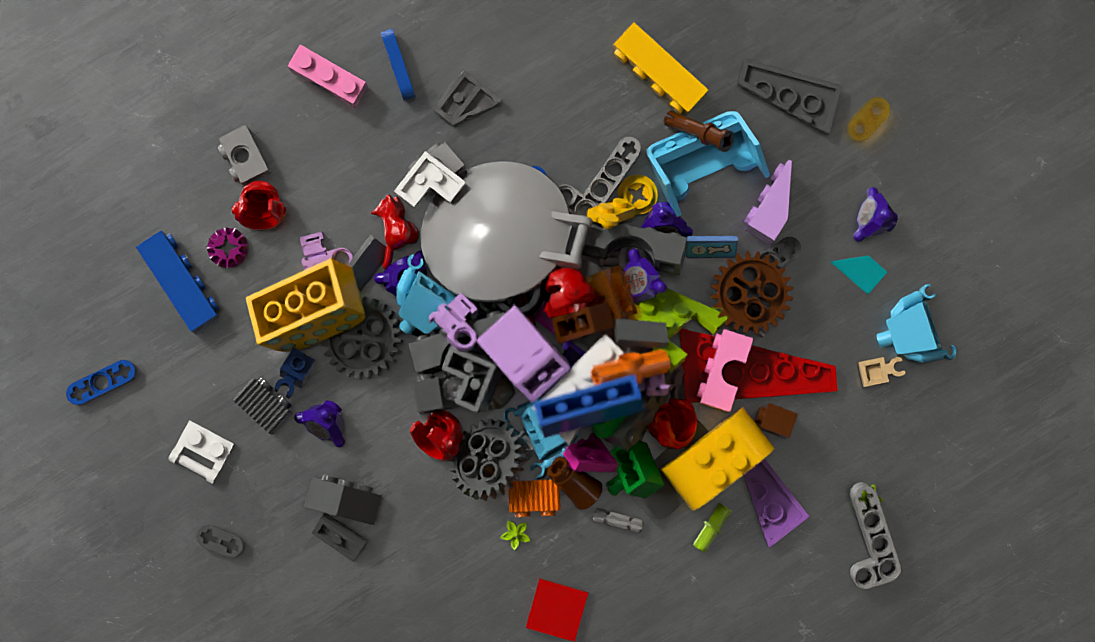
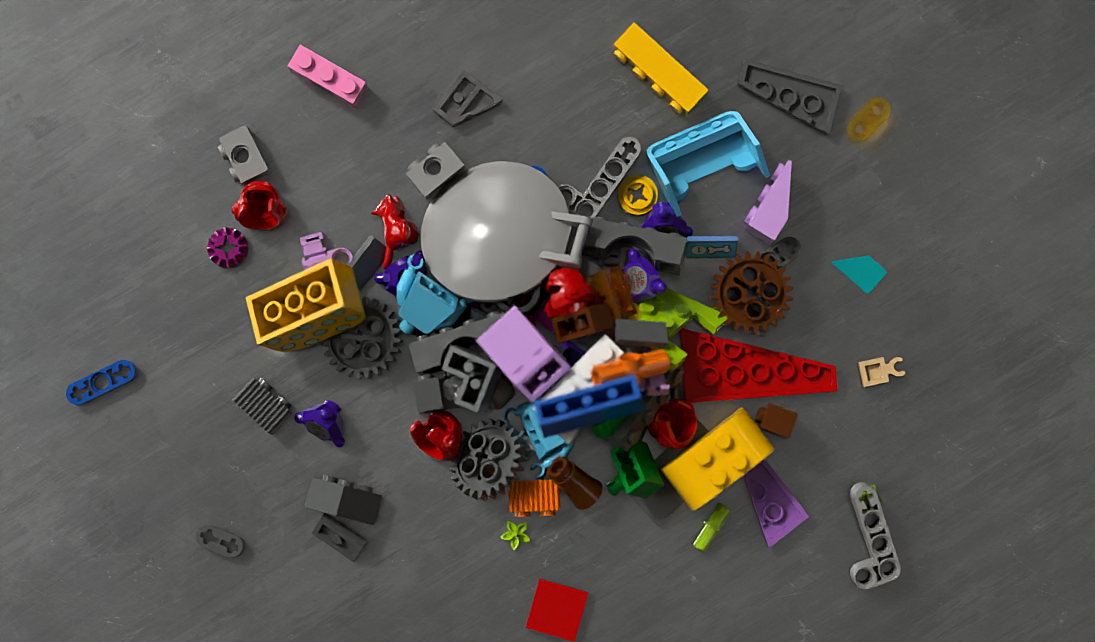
blue brick [136,230,220,333] -> none
white plate [168,420,235,485] -> none
dark blue brick [275,347,315,399] -> none
blue beam [380,28,415,101] -> none
white plate [394,151,466,208] -> none
lavender piece [428,293,477,352] -> none
dark pink wing [563,433,619,473] -> none
yellow hinge [587,198,637,229] -> none
light grey axle [593,508,643,533] -> none
reddish brown pin [664,111,734,152] -> none
bright pink arch [697,329,753,413] -> none
dark purple rock [854,187,898,242] -> none
medium azure torso [877,284,957,363] -> none

